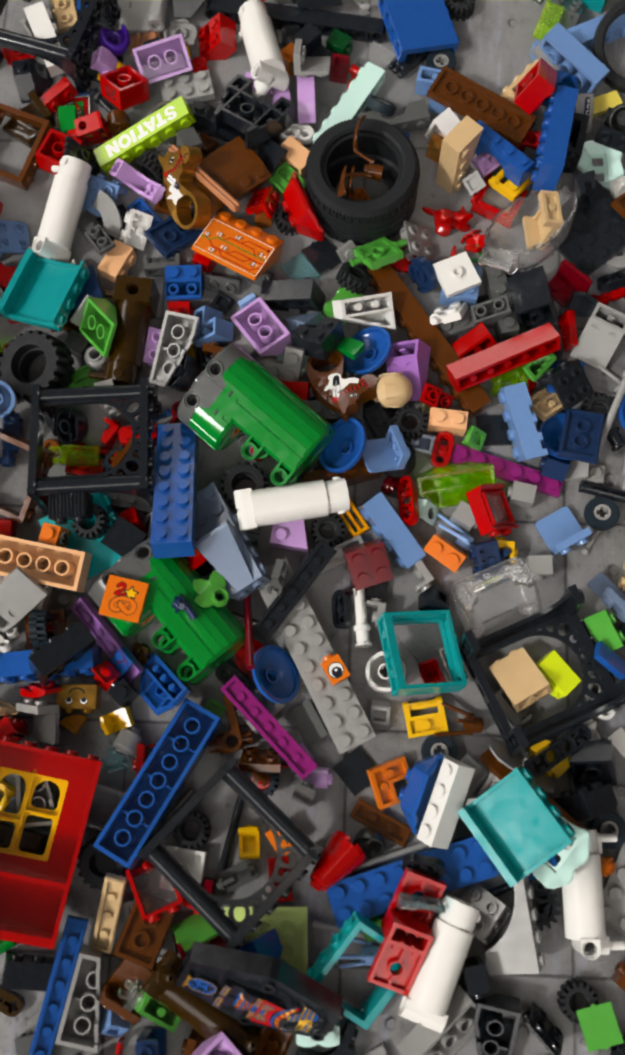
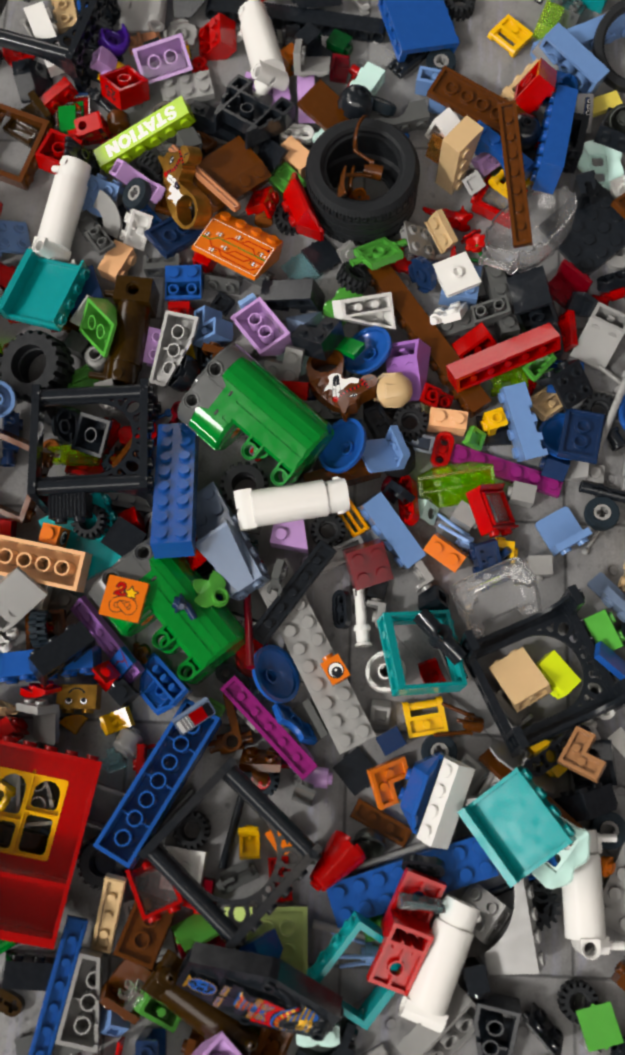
tan panel [522,190,564,250] -> none
none -> black slope [71,412,113,459]
none -> black bush [122,178,152,211]
none -> slope [171,697,216,736]
none -> blue tile [271,703,318,746]
none -> reddish brown tile [297,79,349,131]
none -> black cylinder [337,84,374,120]
none -> dark blue panel [376,726,406,756]
none -> black bracket [382,479,416,504]
none -> black piece [413,608,468,665]
none -> tan plate [425,209,458,254]
none -> yellow bracket [480,407,508,437]
none -> yellow plate [487,14,534,58]
none -> reddish brown plate [497,100,533,248]
none -> black cylinder [518,113,541,152]
none -> medium nougat plate [557,726,607,783]

